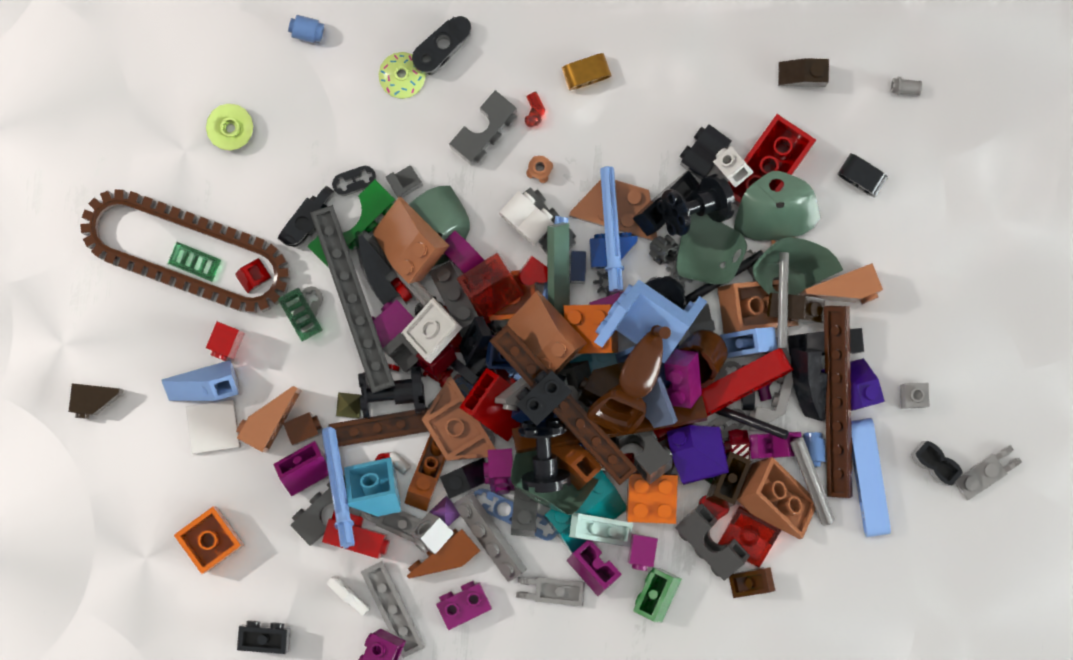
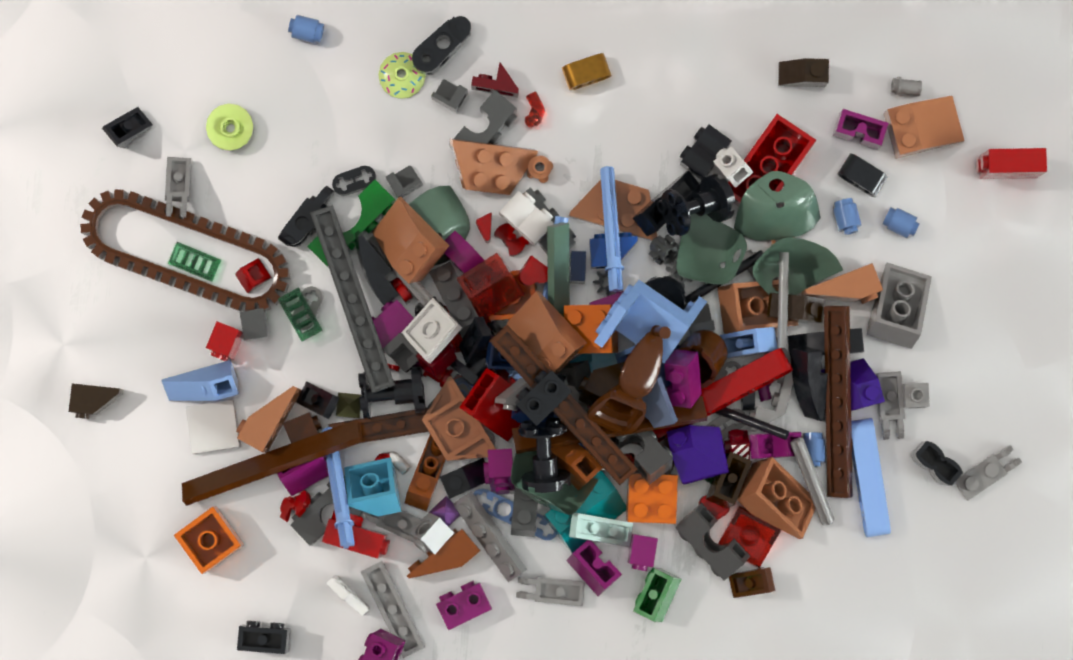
none -> black slope [102,107,153,149]
none -> light grey hinge [165,157,191,218]
none -> reddish brown tile [182,420,363,506]
none -> dark grey panel [240,308,268,342]
none -> red piece [280,490,311,522]
none -> black slope [296,381,340,419]
none -> dark grey panel [431,79,468,113]
none -> nougat wing [450,138,538,195]
none -> dark red slope [471,62,519,98]
none -> red slope [476,212,492,244]
none -> red piece [494,223,530,257]
none -> magenta brick [832,109,889,150]
none -> medium blue brick [833,198,862,235]
none -> light grey slope [867,263,932,349]
none -> light grey hinge [876,371,905,440]
none -> nougat slope [883,96,965,159]
none -> medium blue brick [883,207,920,238]
none -> red brick [976,148,1047,179]

